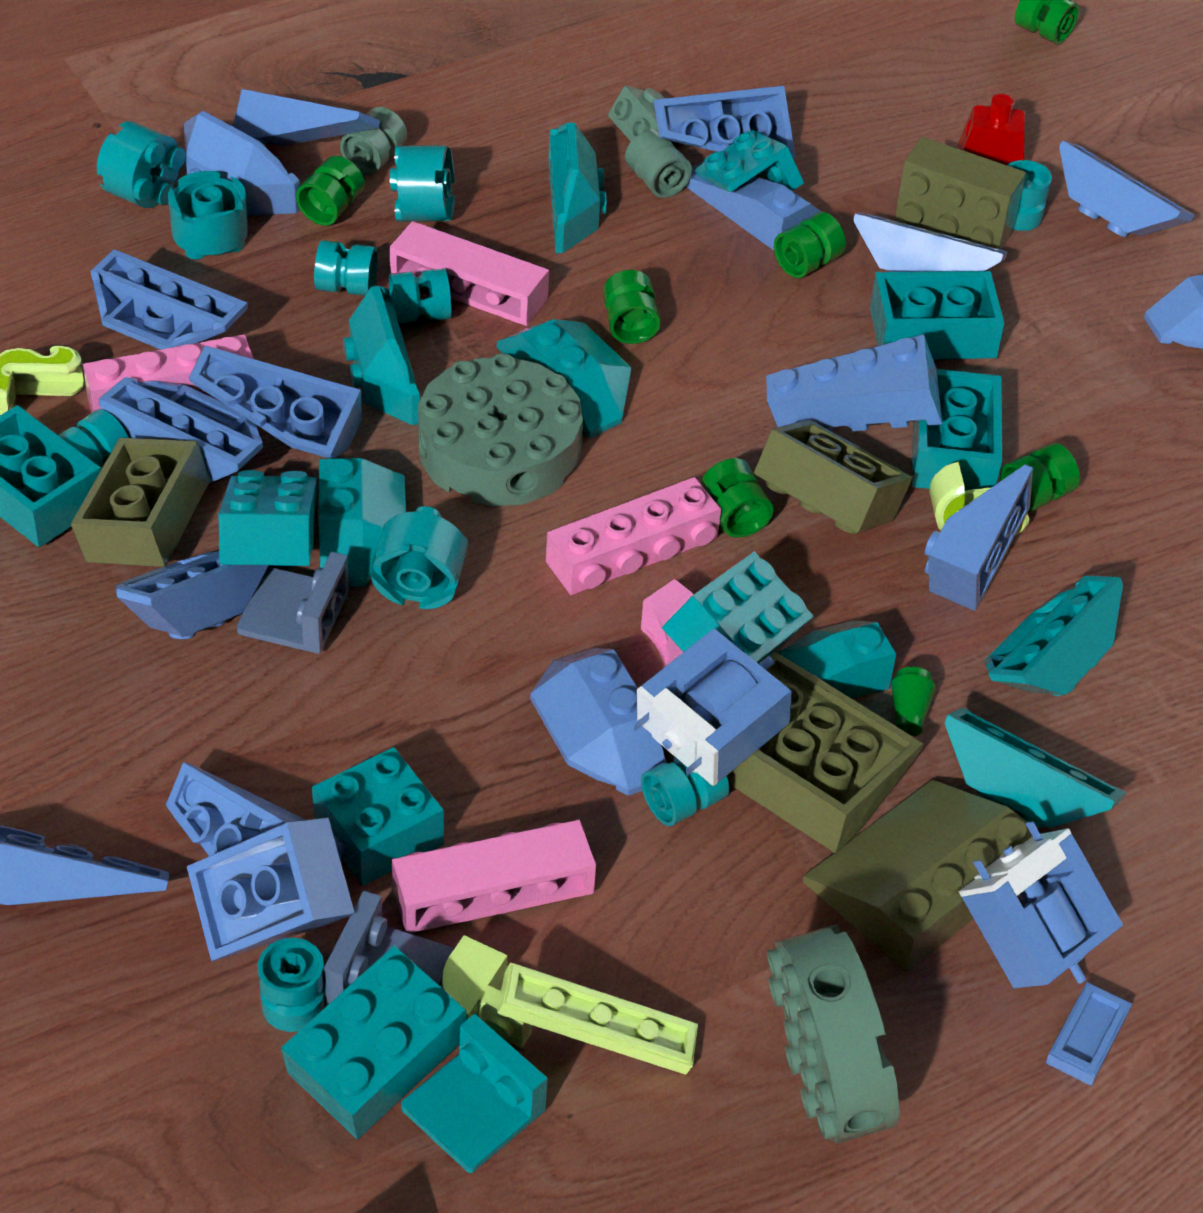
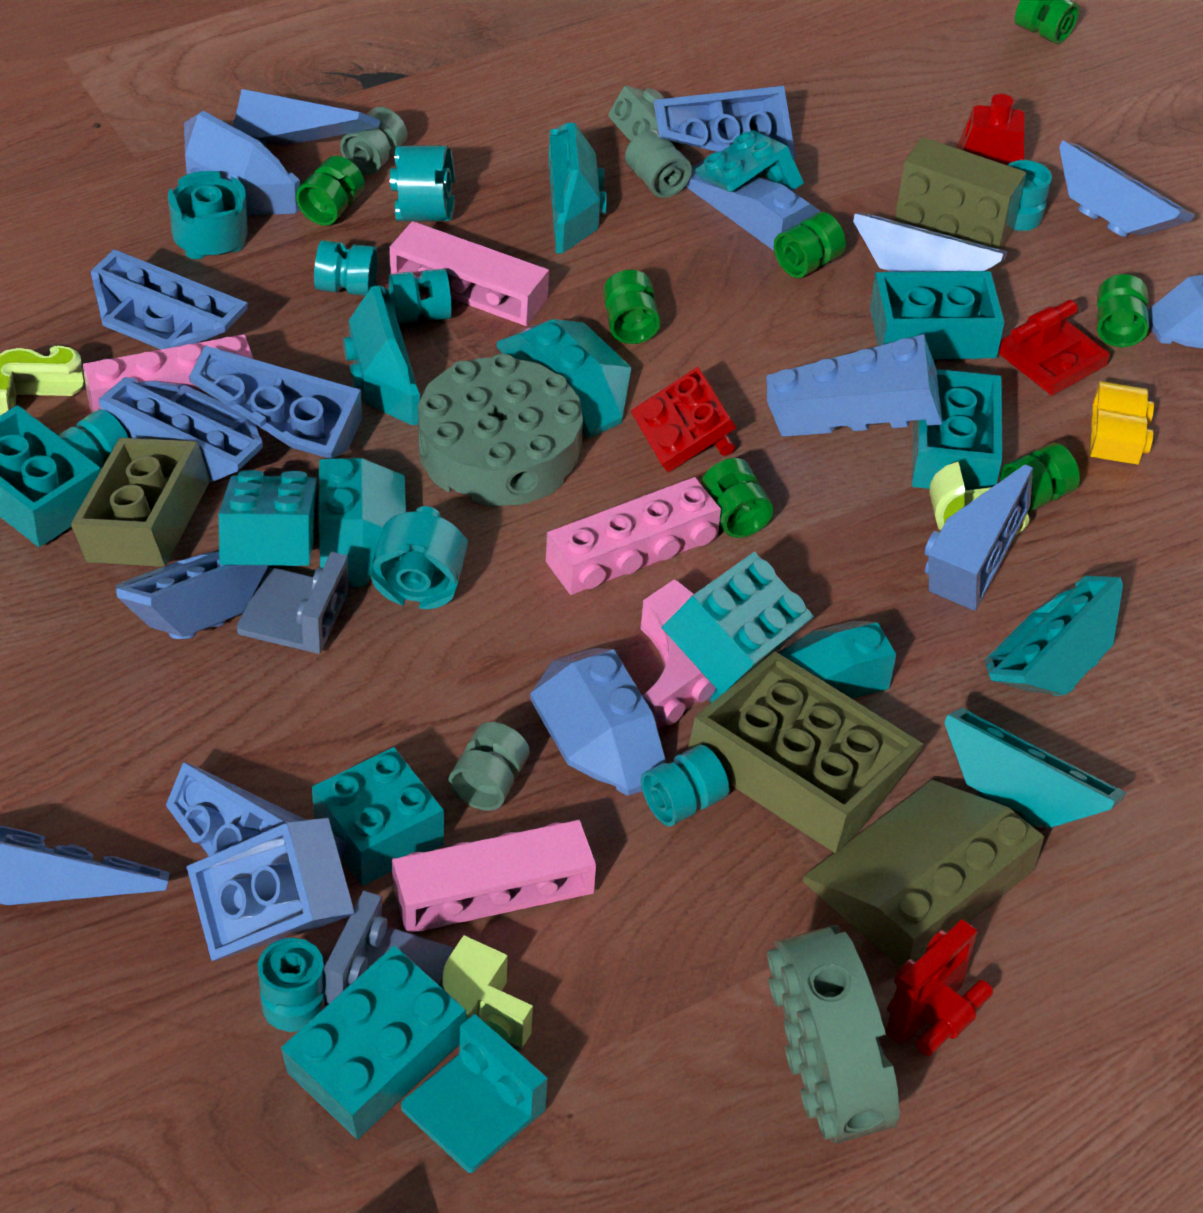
teal brick [96,121,186,208] -> none
yellowish green tile [497,962,698,1075] -> none
medium blue piece [634,628,792,786] -> none
olive brick [754,419,913,534] -> none
green cone [891,667,936,737] -> none
medium blue piece [958,821,1123,988] -> none
medium blue tile [1046,982,1132,1086] -> none
none -> sand green wheel [448,722,530,811]
none -> red plate [630,366,737,473]
none -> red plate [886,919,993,1056]
none -> red plate [998,300,1110,396]
none -> yellow brick [1089,381,1154,465]
none -> green wheel [1097,274,1149,348]

